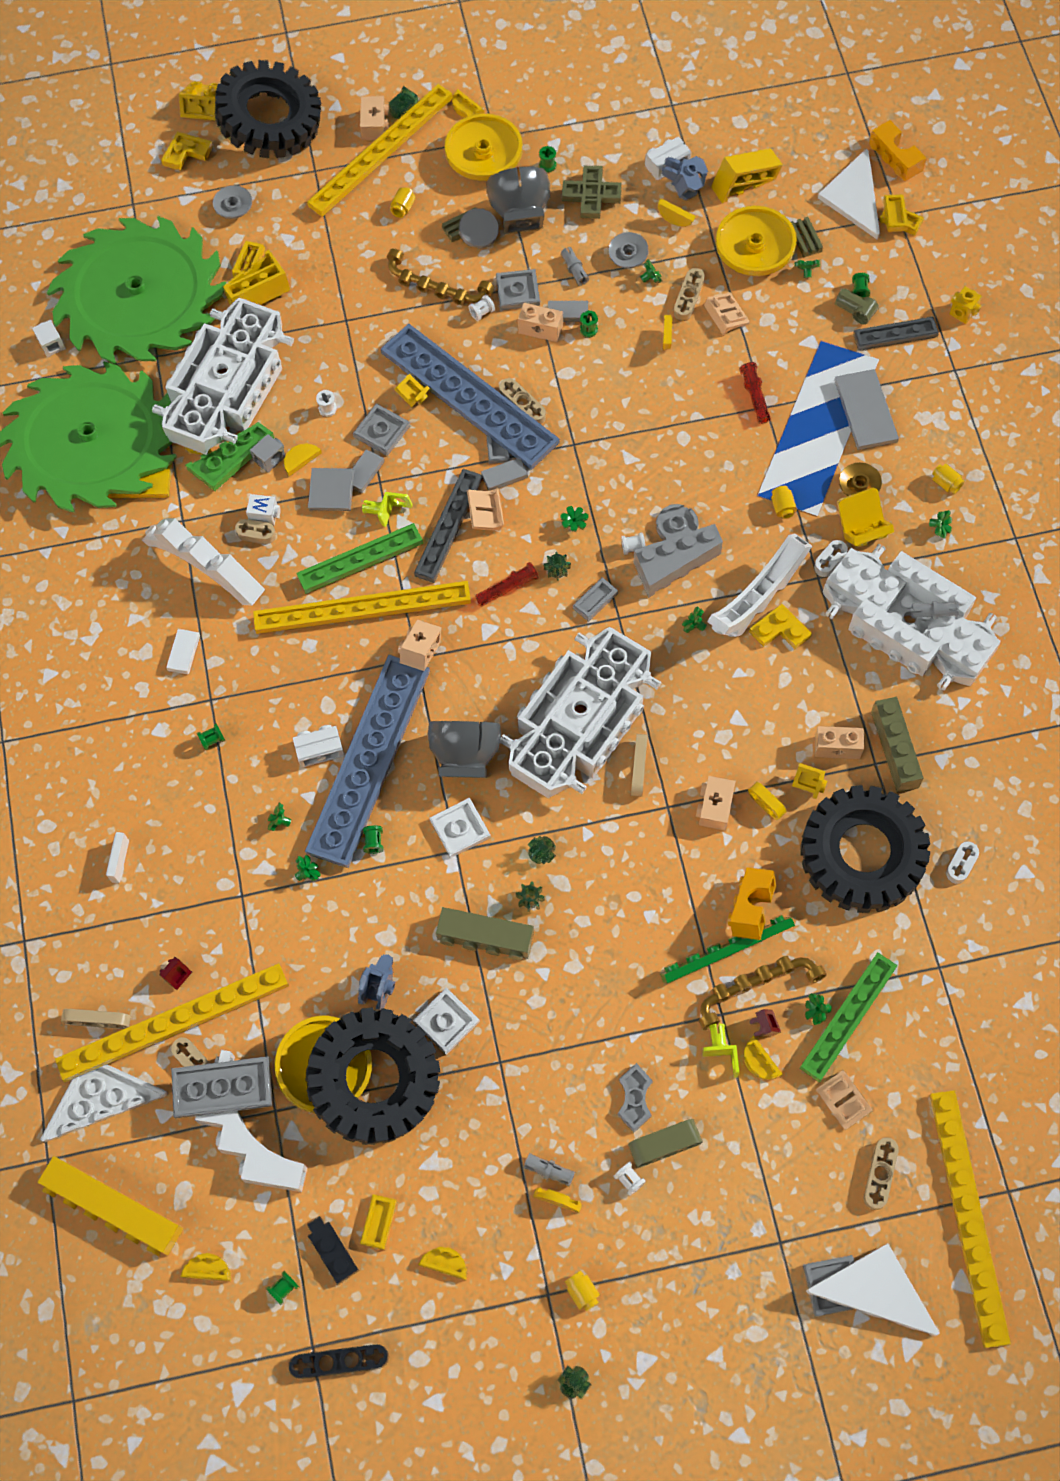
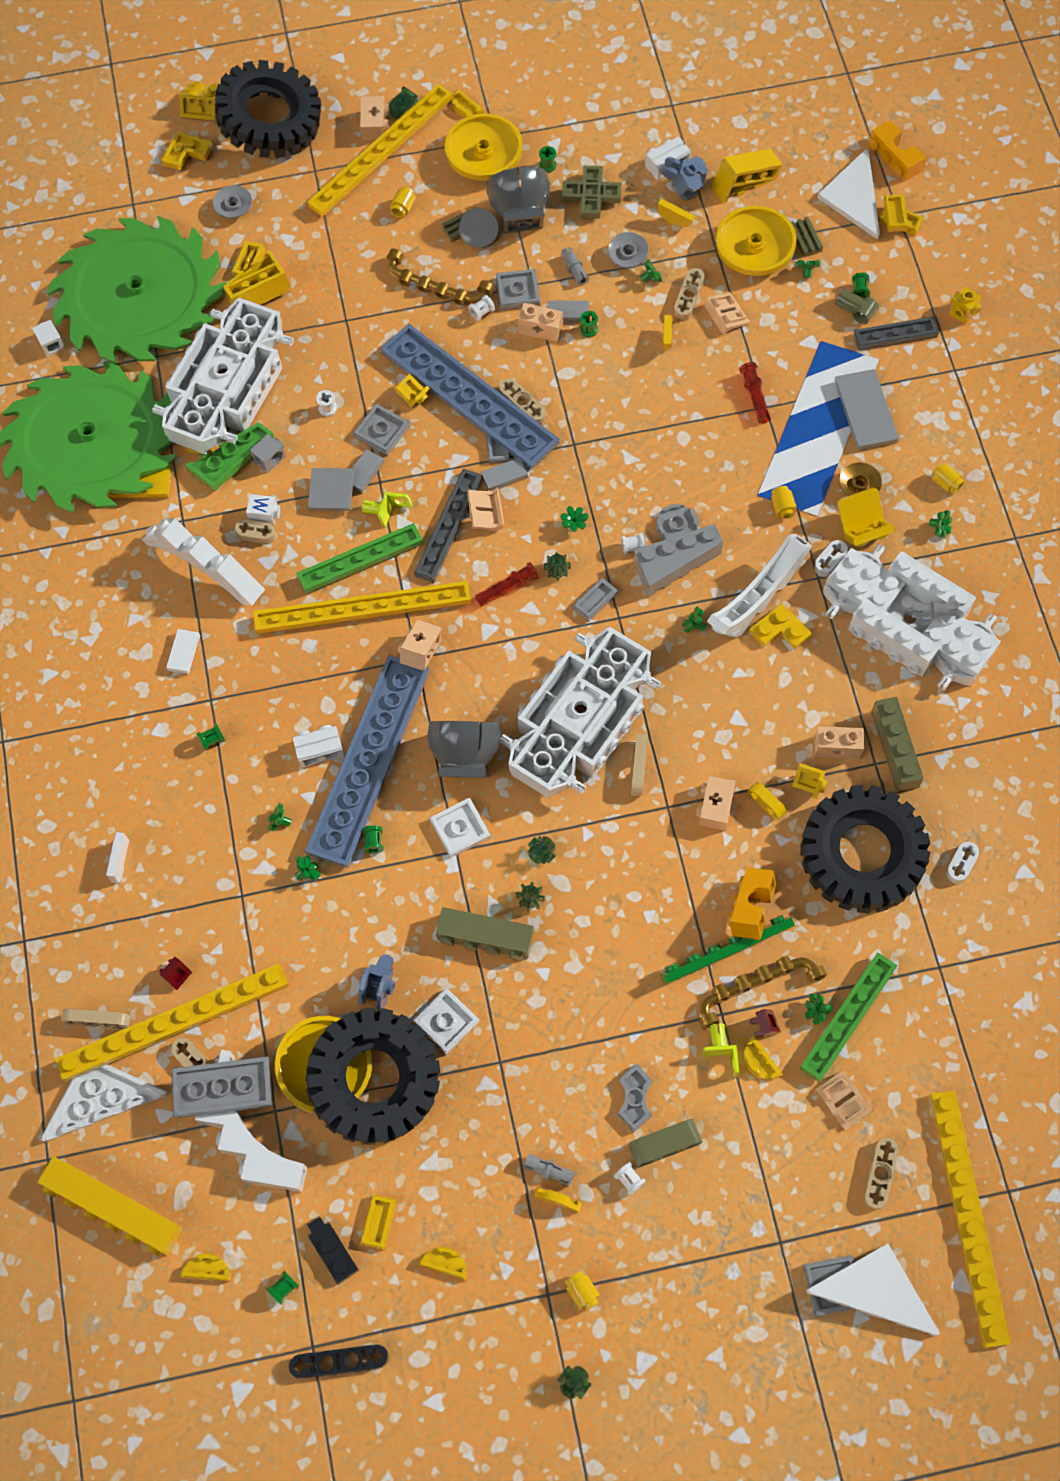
yellow tile [284,443,322,477] -> none

